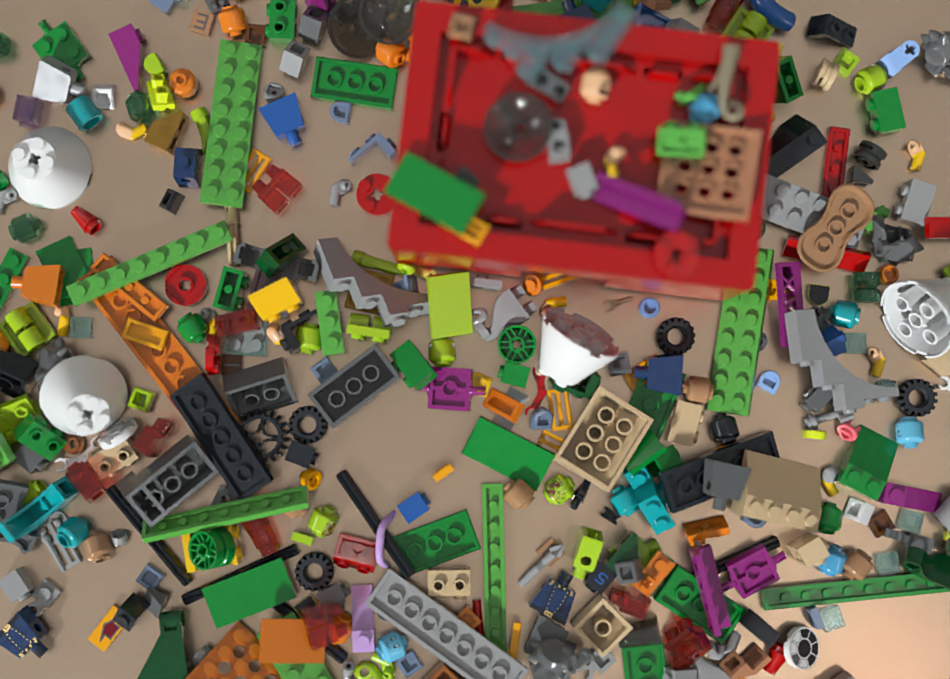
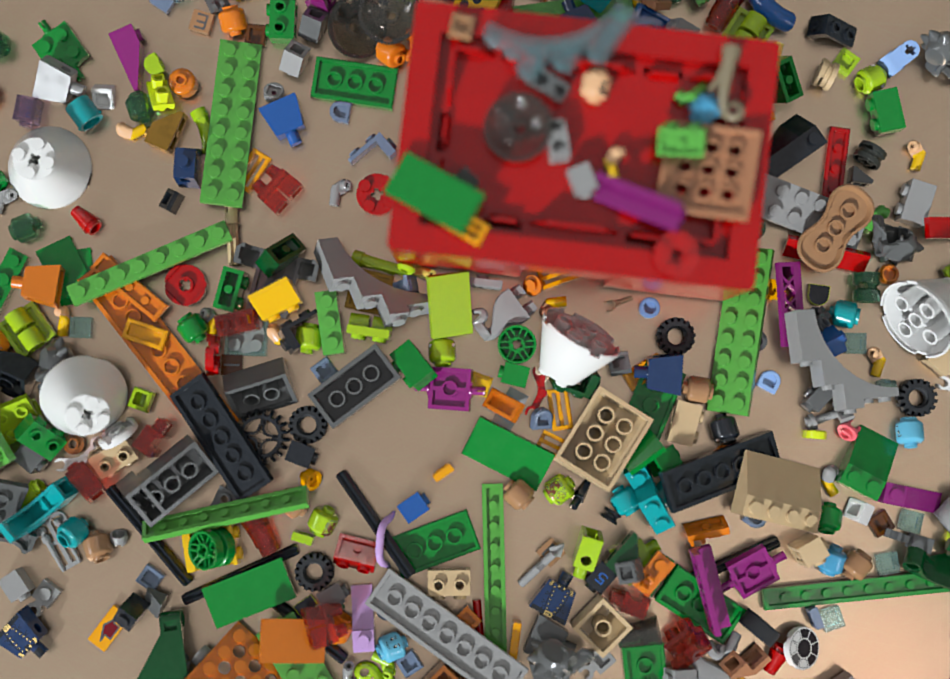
dark grey torso [703,458,751,511] -> none

